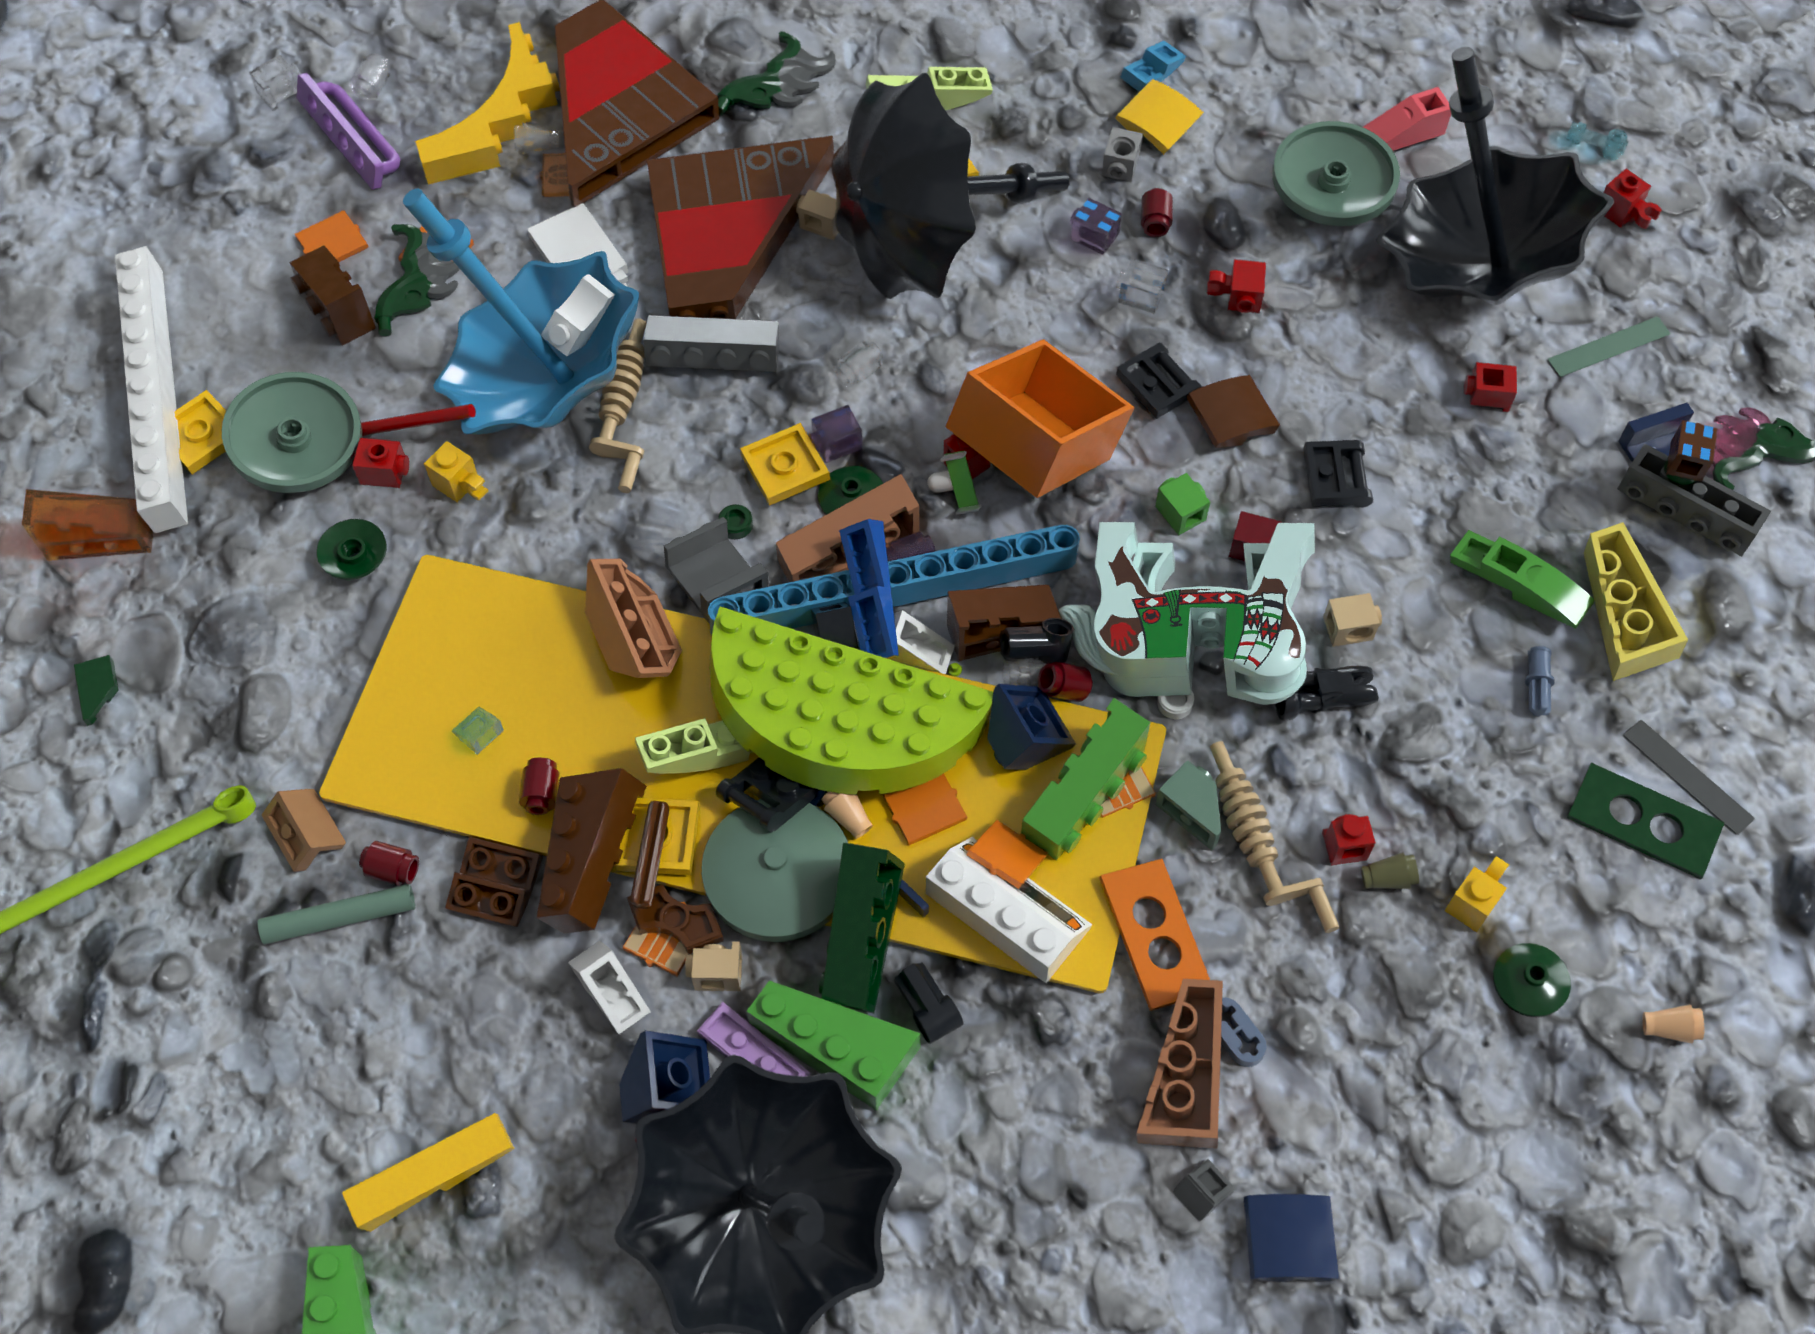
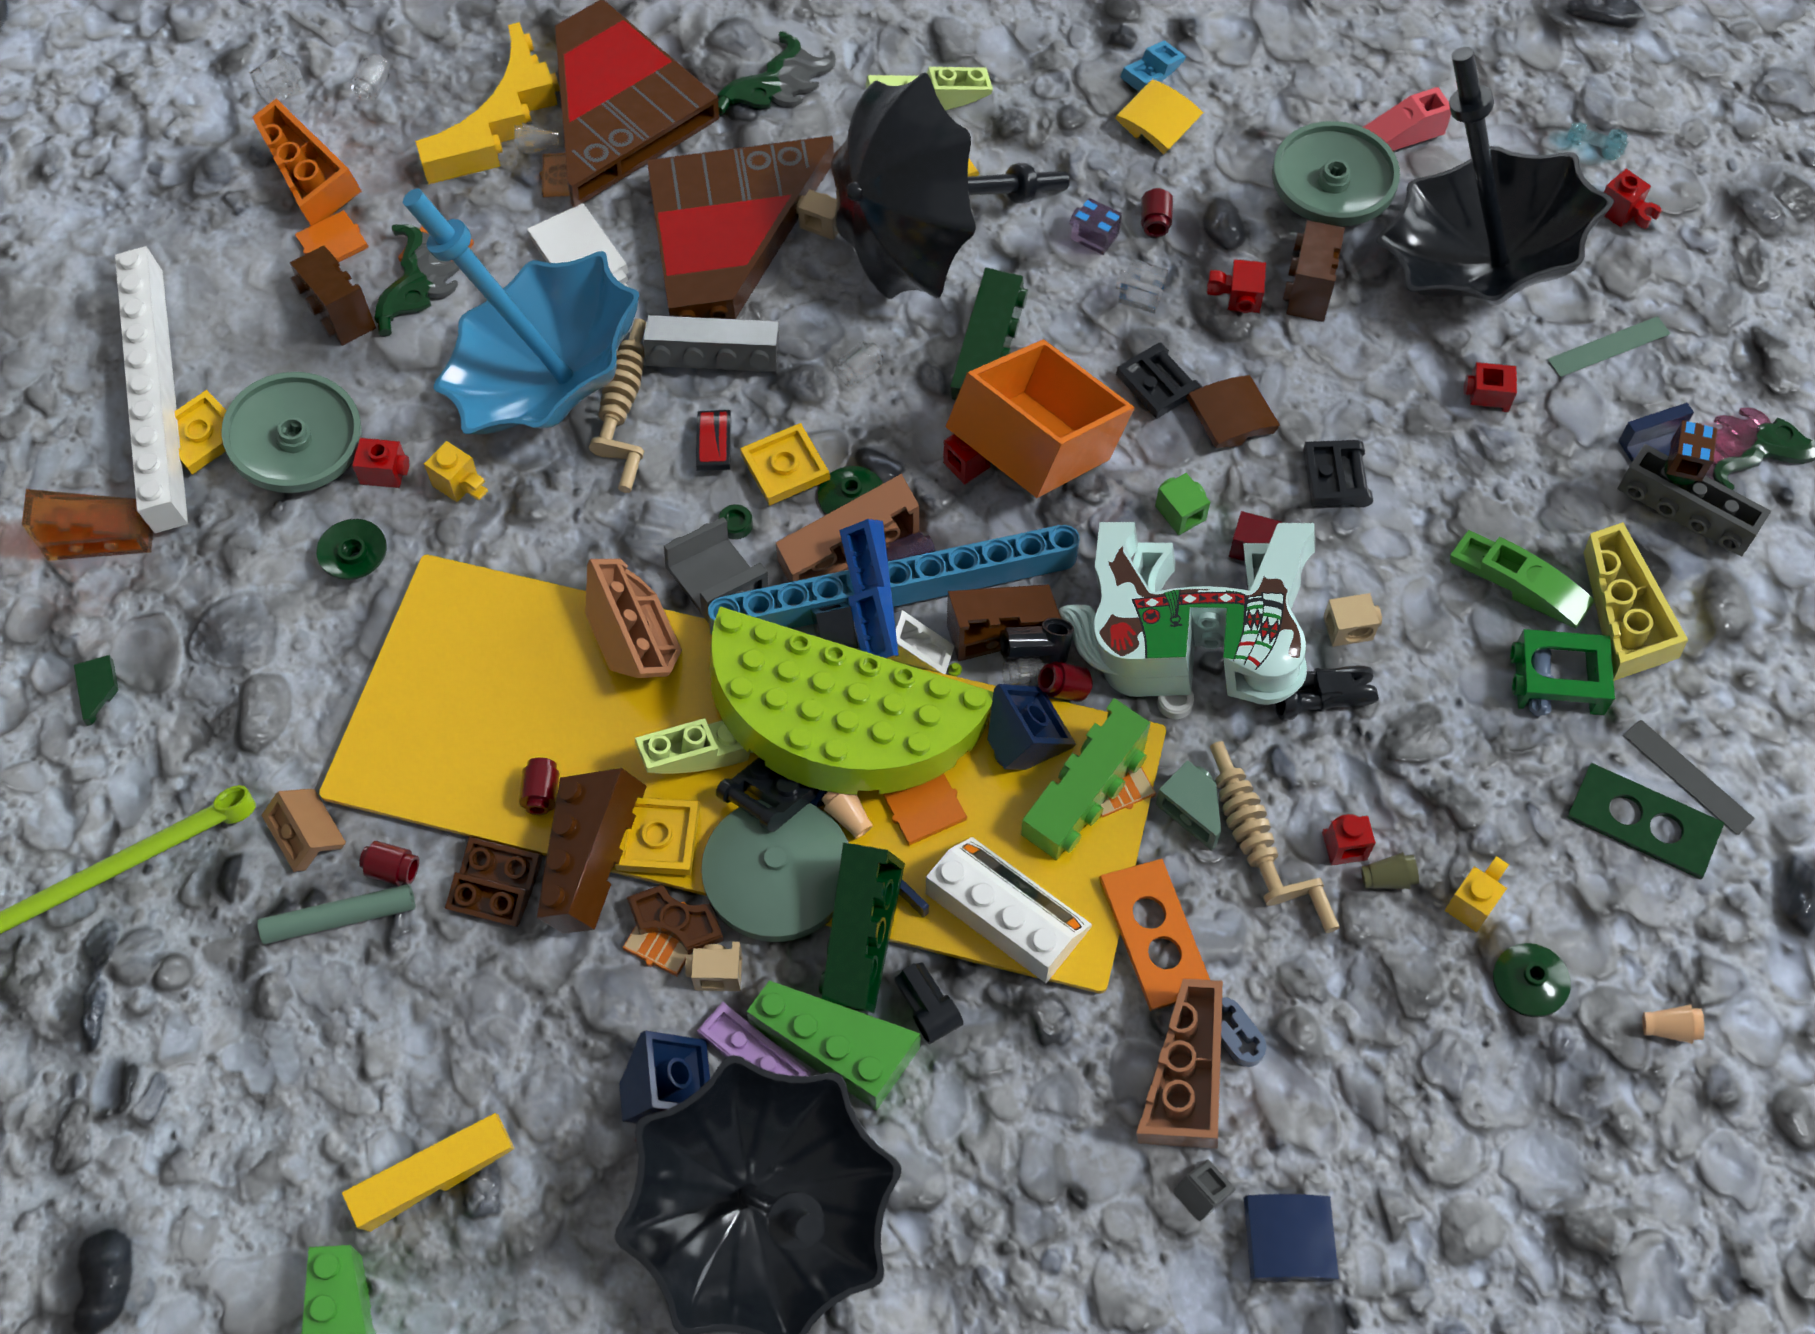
medium lavender piece [296,73,401,190] -> none
red bar [361,404,476,436] -> none
clear light blue slope [452,707,504,754] -> none
white arch [541,274,615,356] -> none
white arch [568,941,651,1034] -> none
reddish brown axle [630,801,669,909] -> none
clear purple brick [808,405,863,463] -> none
piece [927,451,982,515] -> none
orange piece [967,820,1048,889] -> none
light grey brick [1101,127,1143,182] -> none
none -> orange wedge [252,98,362,226]
none -> slope [696,410,732,471]
none -> dark green wedge [950,267,1028,400]
none -> reddish brown wedge [1283,220,1345,322]
none -> green panel [1510,629,1615,715]

